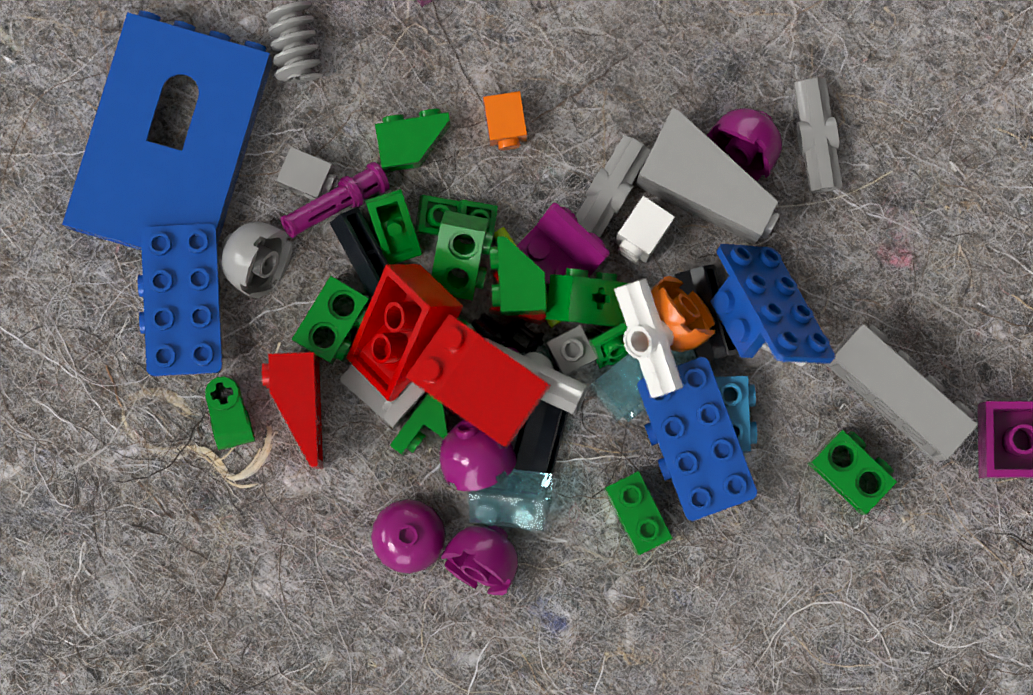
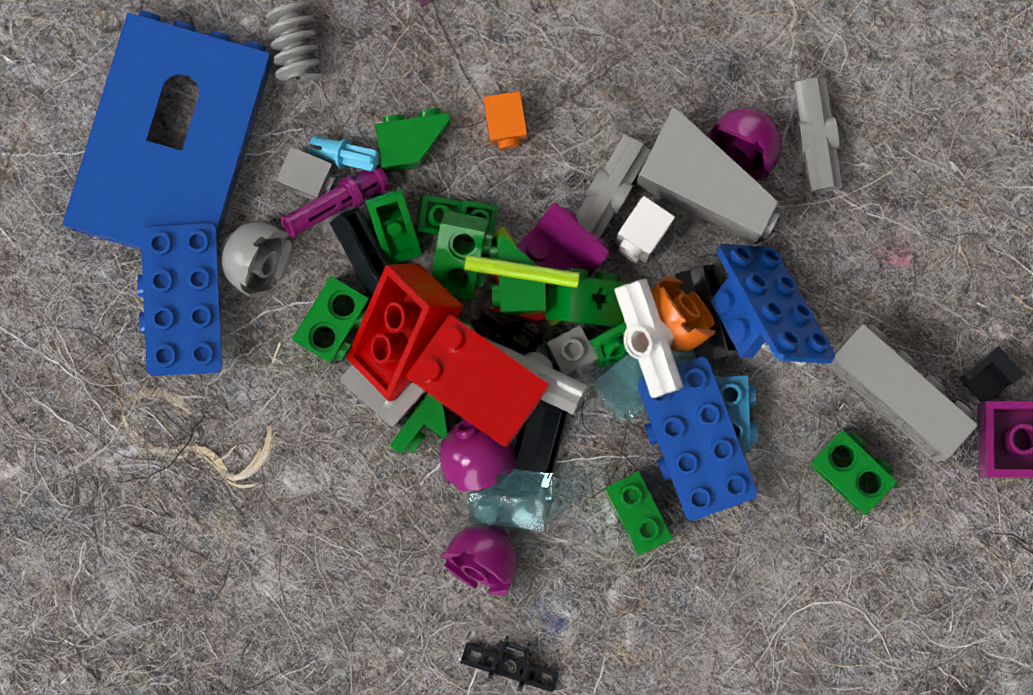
green piece [205,377,255,451] -> none
red slope [262,352,323,469] -> none
magenta cylinder [371,499,446,574] -> none
none -> medium azure axle [308,135,380,172]
none -> black piece [460,635,559,693]
none -> lime bar [464,255,580,288]
none -> black panel [959,346,1024,403]

